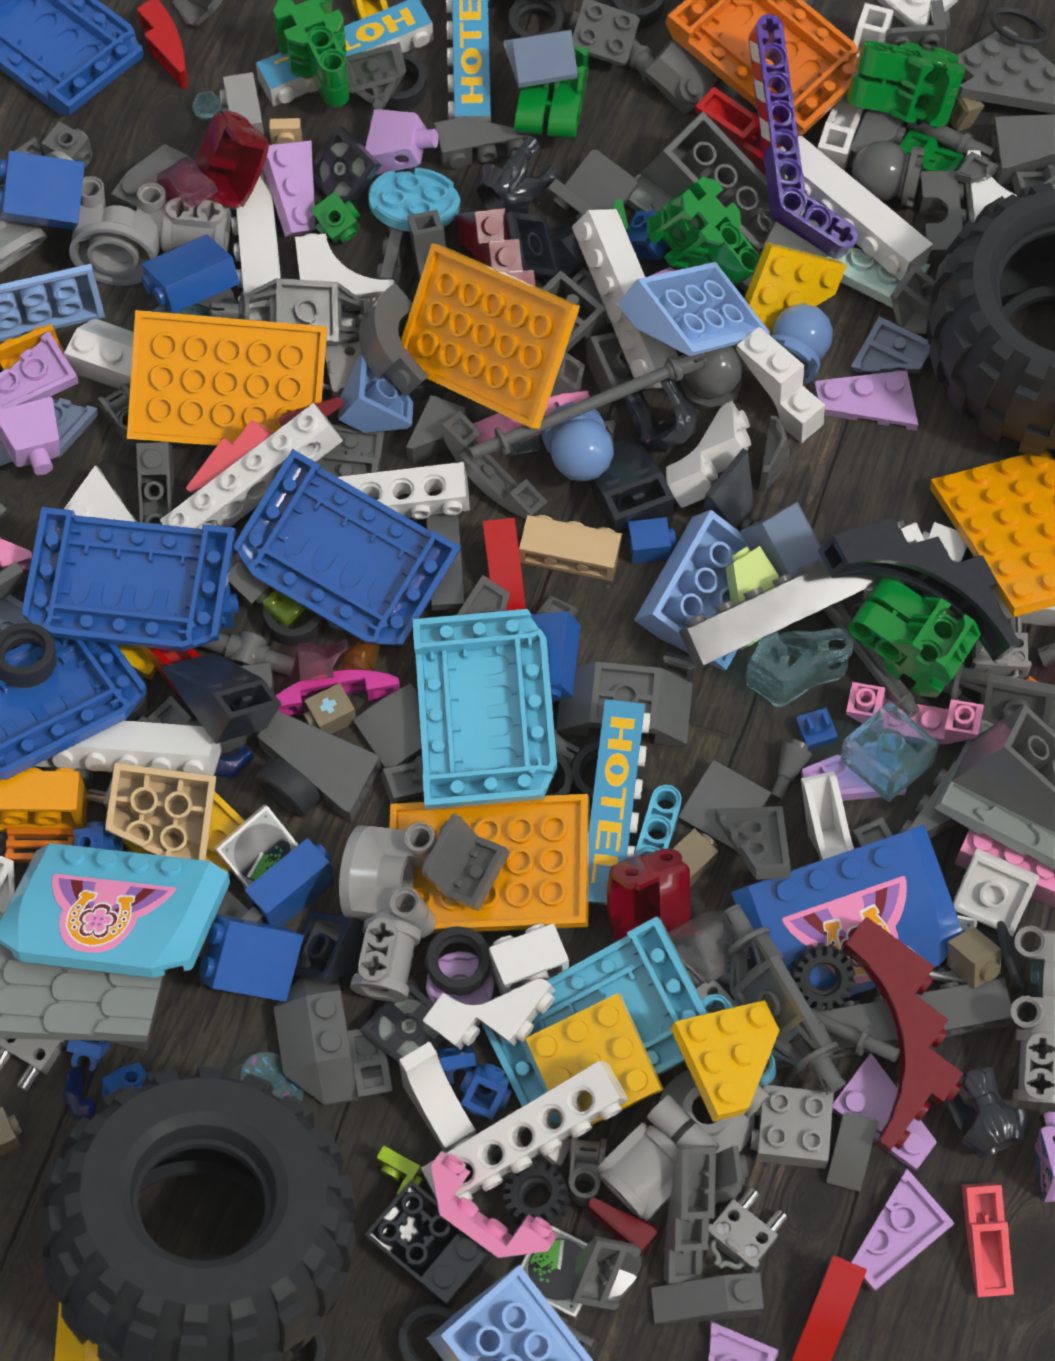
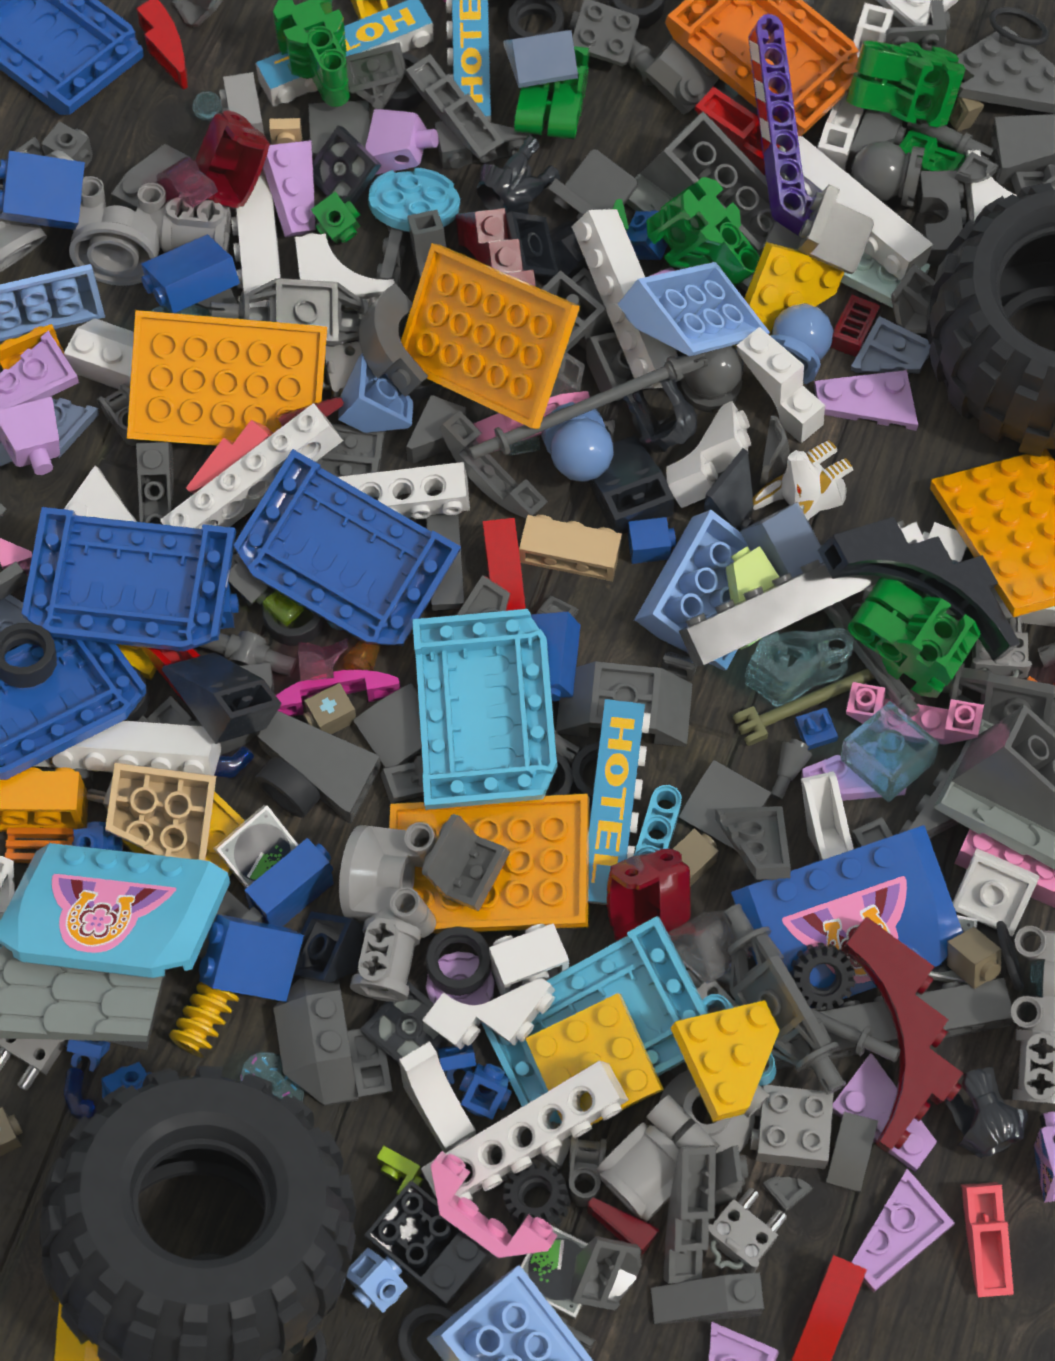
none -> yellow piece [169,982,239,1058]
none -> dark grey slope [309,100,370,158]
none -> light blue brick [346,1248,408,1313]
none -> dark grey slope [405,54,504,159]
none -> olive hinge [733,635,940,746]
none -> white piece [753,440,853,520]
none -> dark grey tile [762,1176,813,1213]
none -> bracket [797,184,874,274]
none -> dark red slope [830,295,880,357]

